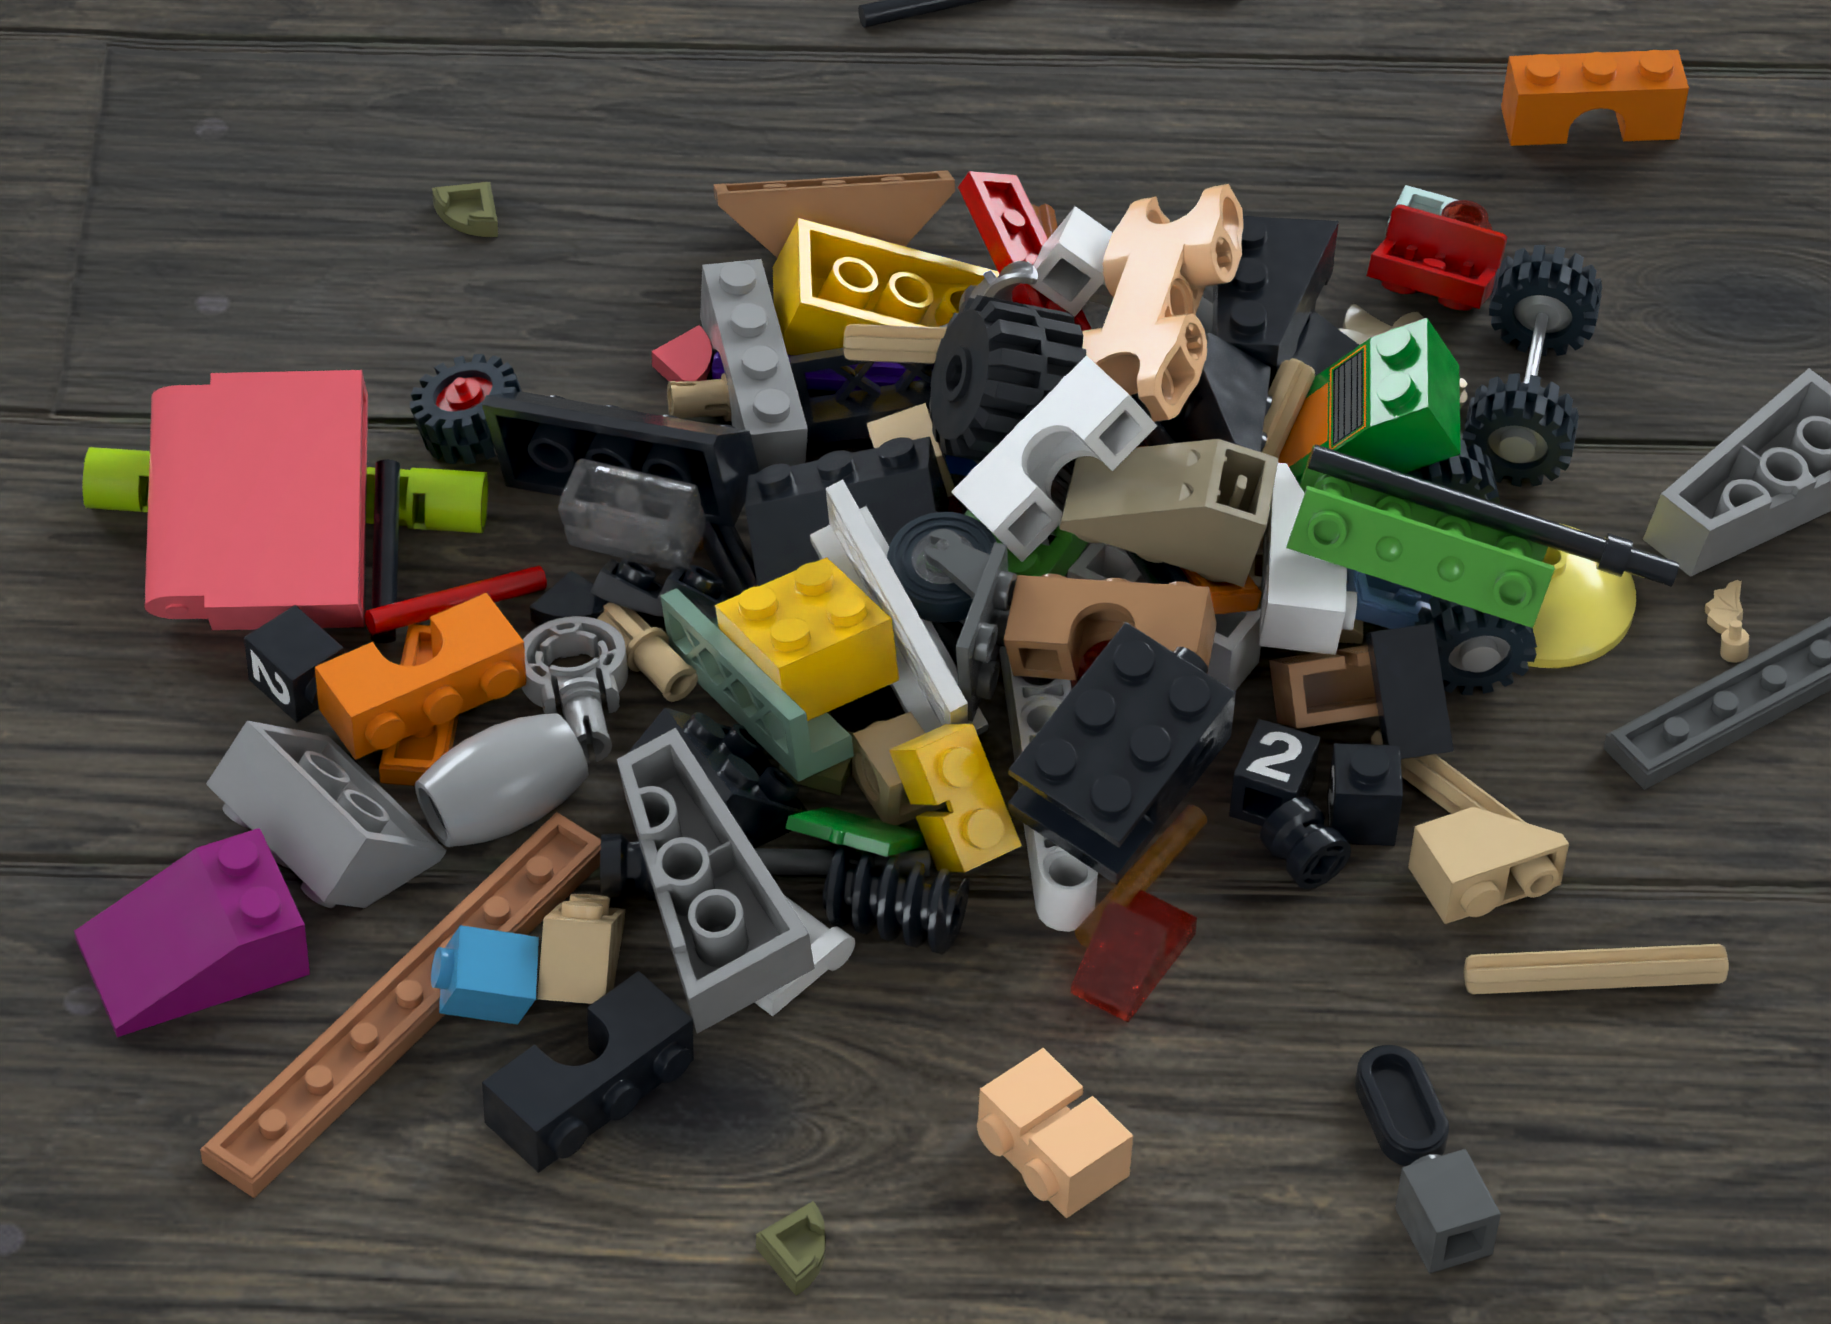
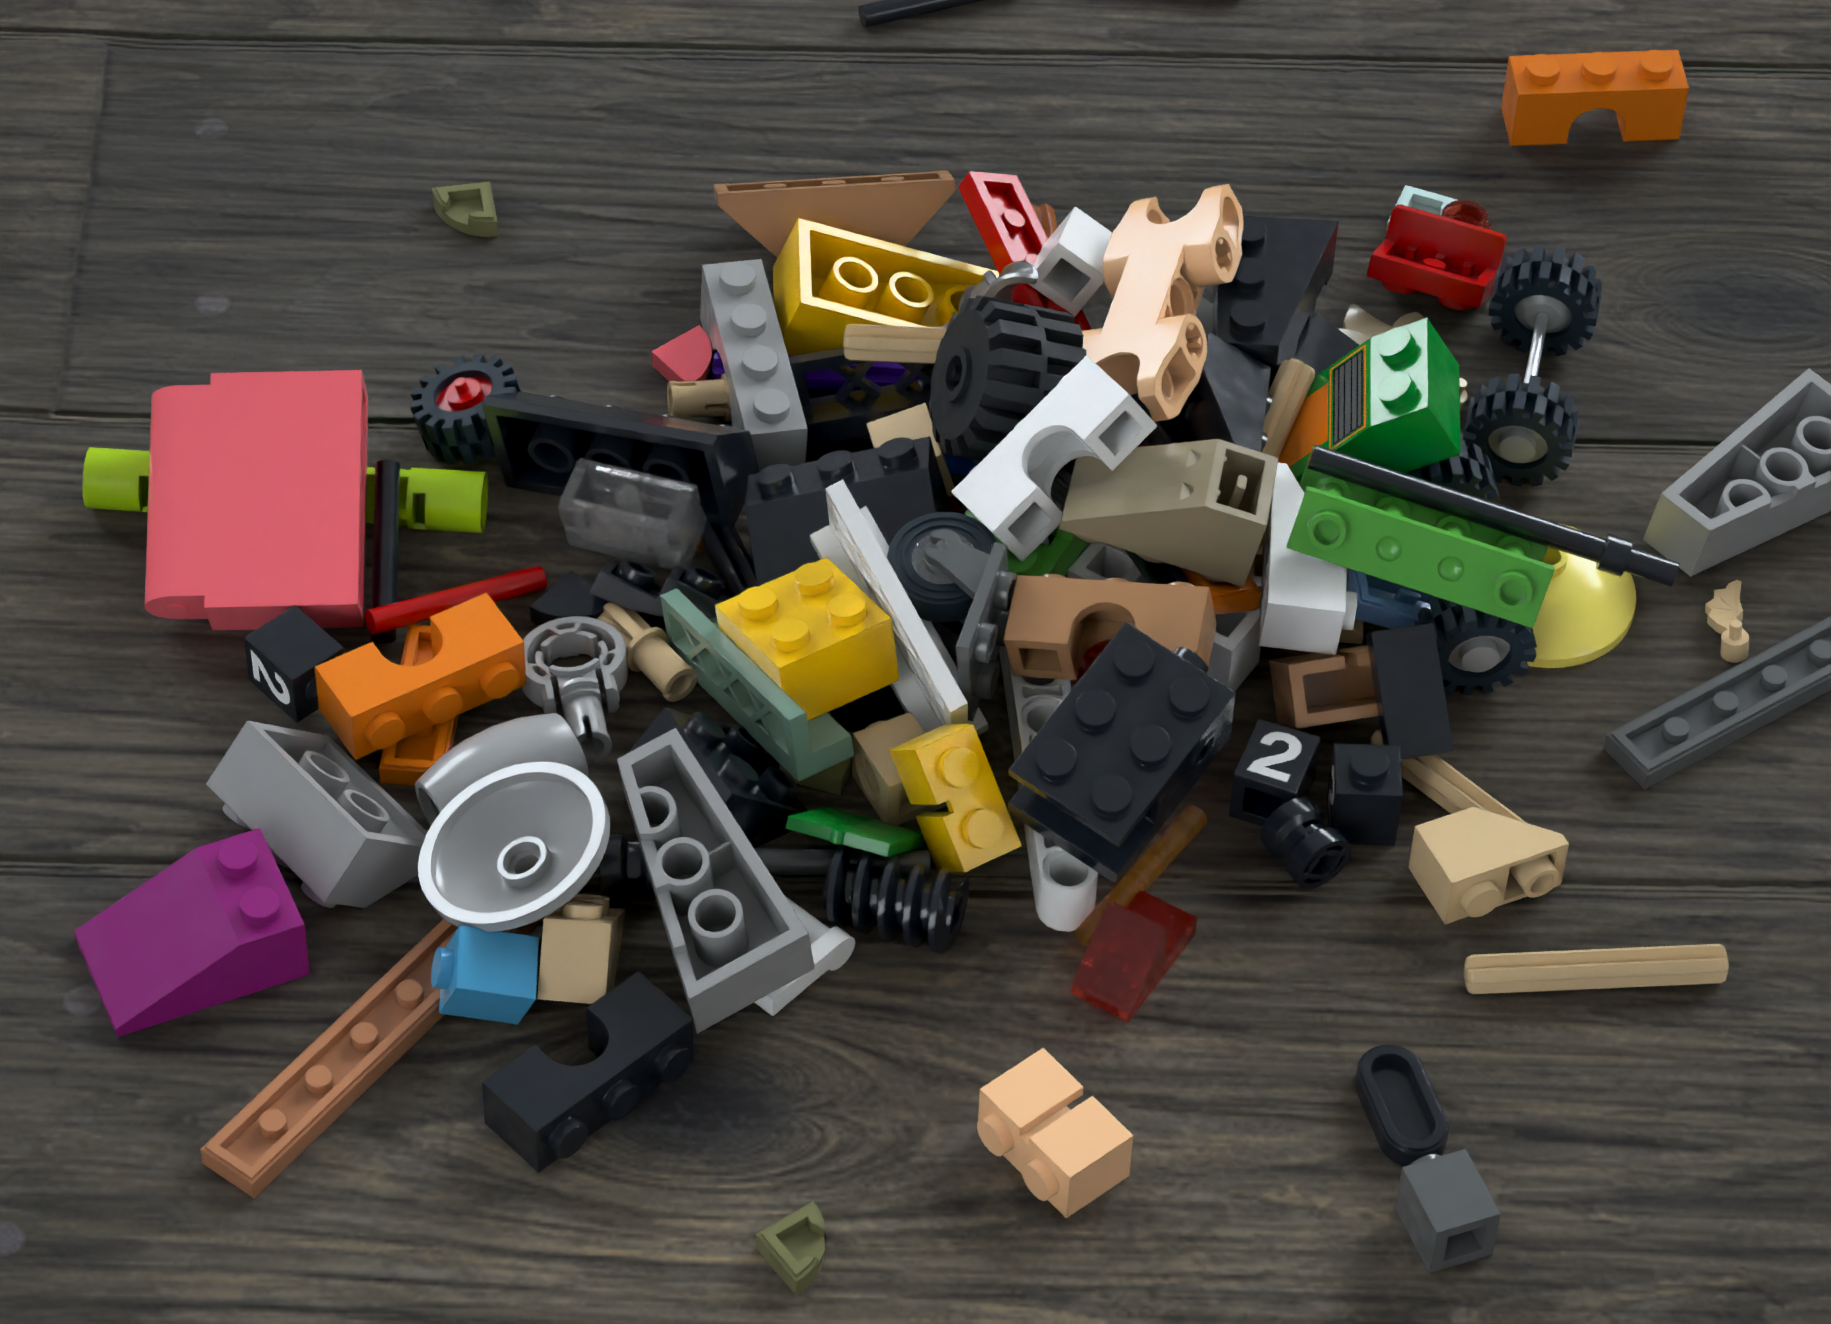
none -> light grey dish [418,762,610,932]

